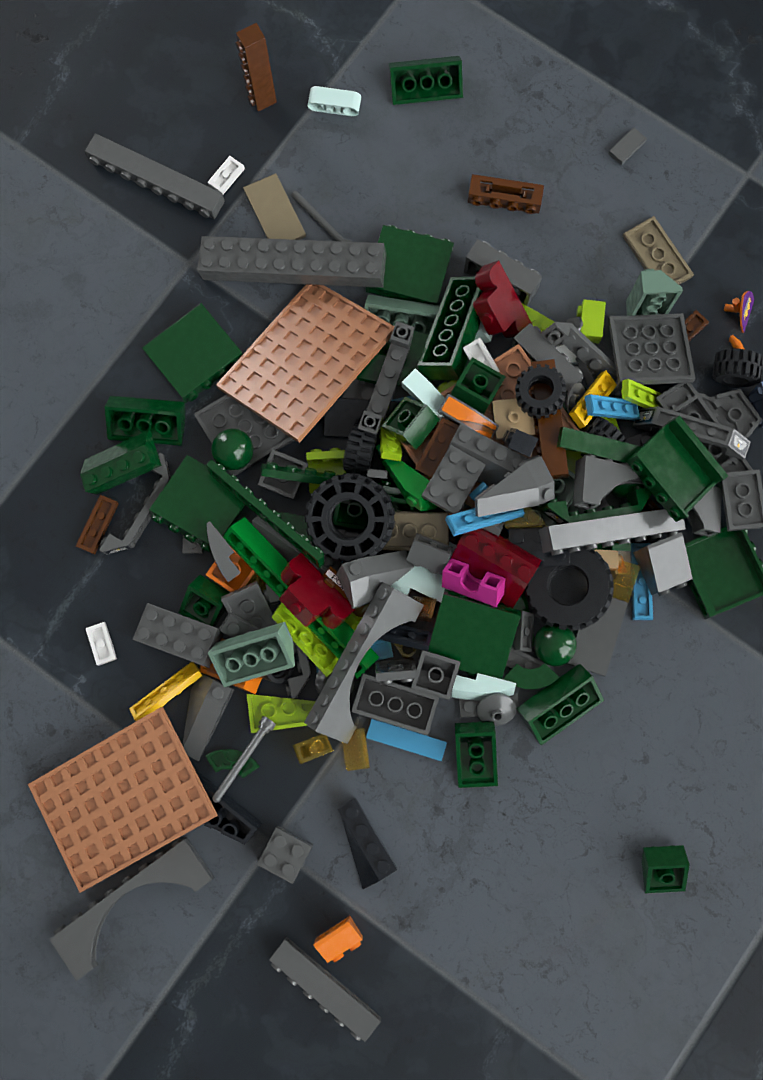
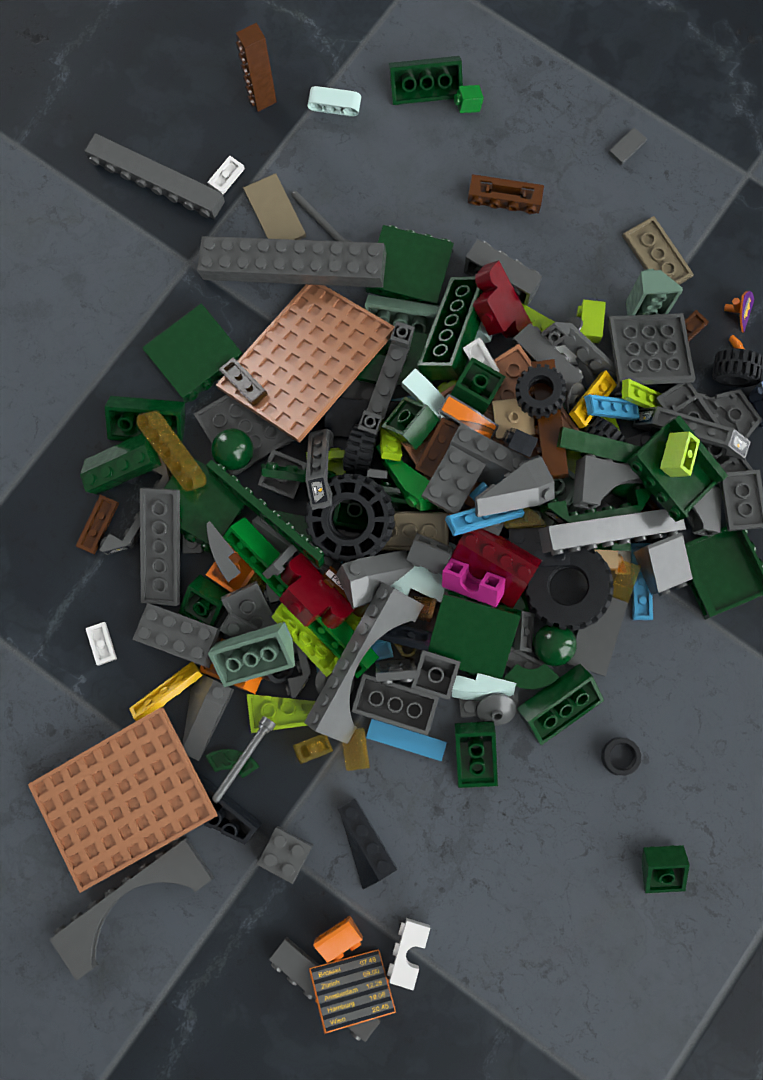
none -> clear yellow beam [137,411,207,491]
none -> dark grey plate [140,487,180,606]
none -> tile [219,357,268,406]
none -> dark grey plate [262,544,298,579]
none -> dark grey slope [306,429,334,510]
none -> piece [309,949,396,1034]
none -> white arch [387,918,430,990]
none -> green brick [454,85,484,113]
none -> black tyre [601,737,641,776]
none -> lime brick [660,431,700,477]

